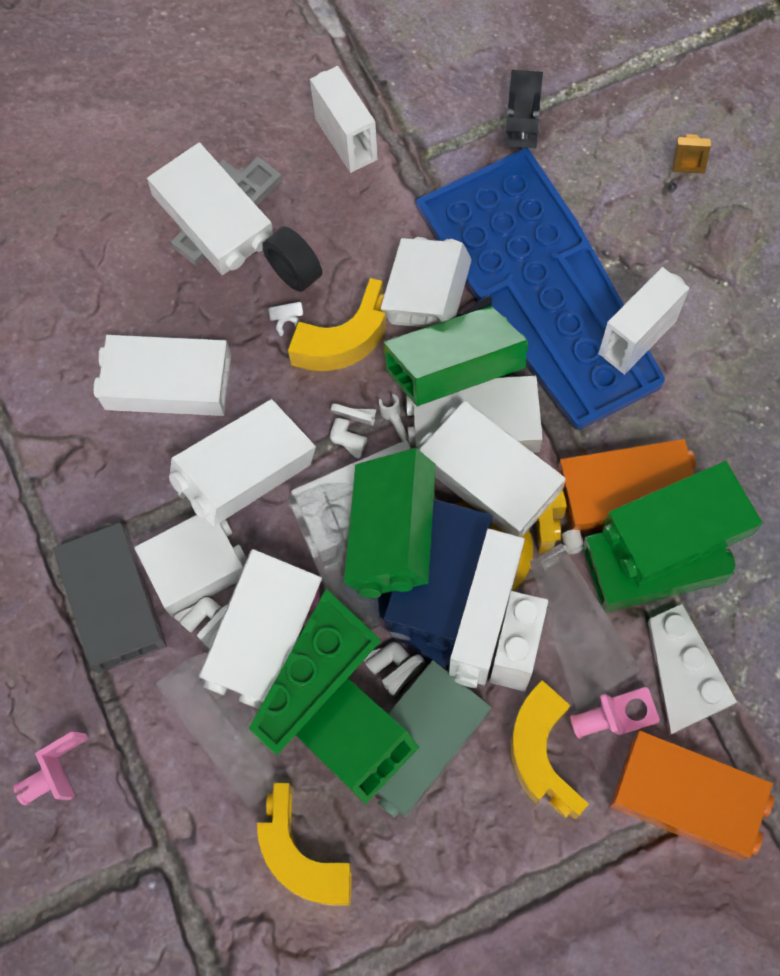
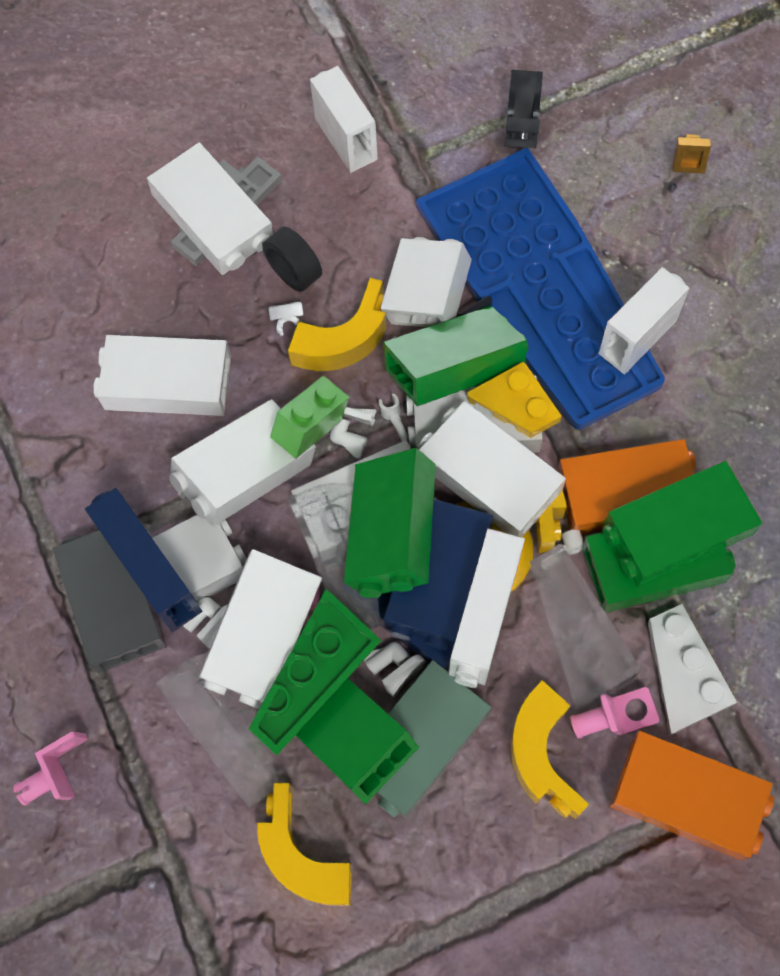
white brick [489,591,548,692] -> none
none -> dark blue brick [85,488,203,633]
none -> bright green brick [270,375,349,459]
none -> yellow wing [466,362,562,438]

